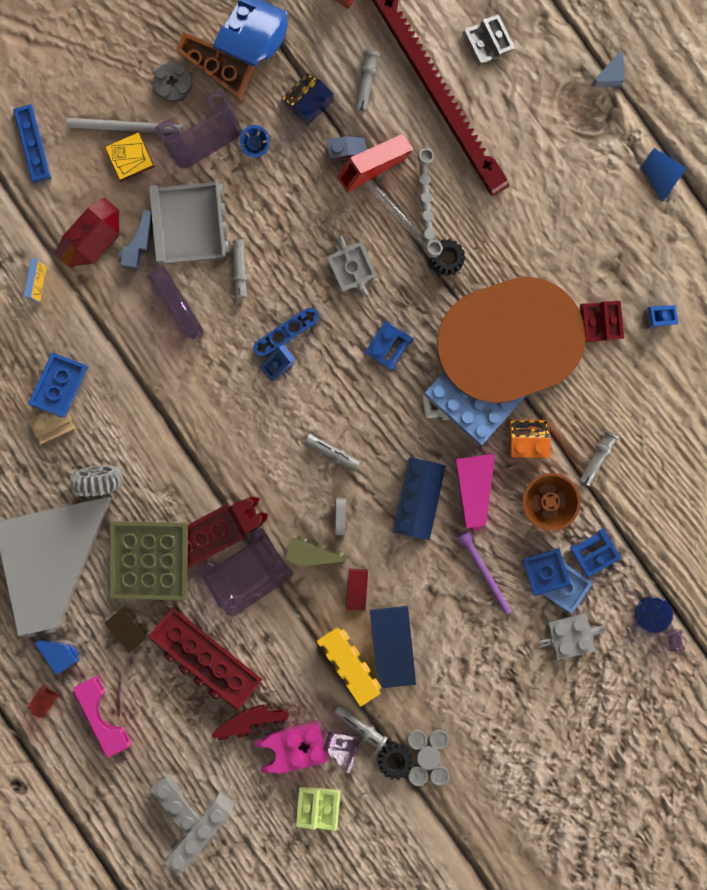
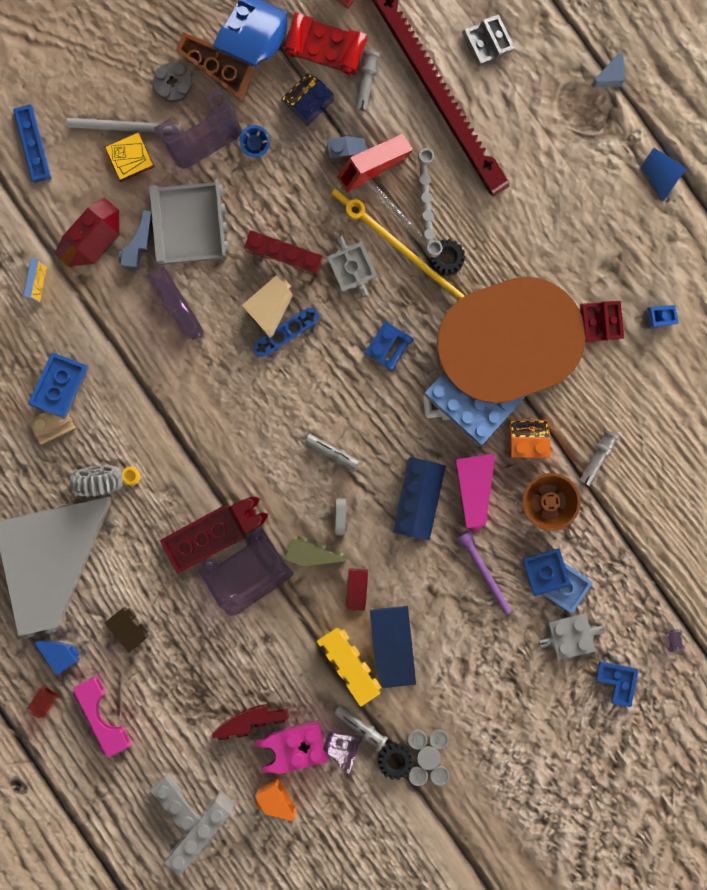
olive plate [110,521,188,600] -> none
dark red plate [147,607,263,711] -> none
light grey pin [232,239,248,298] -> none
blue slope [260,345,296,381] -> none
yellowish green slope [296,787,341,831] -> none
blue plate [570,528,621,578] -> none
clear blue head [635,596,673,633] -> none
none -> yellow plate [122,467,140,486]
none -> tan slope [242,275,293,338]
none -> dark red arch [244,230,323,277]
none -> orange slope [254,776,297,821]
none -> red piece [283,12,367,76]
none -> yellow bar [331,188,464,300]
none -> blue plate [596,661,639,707]

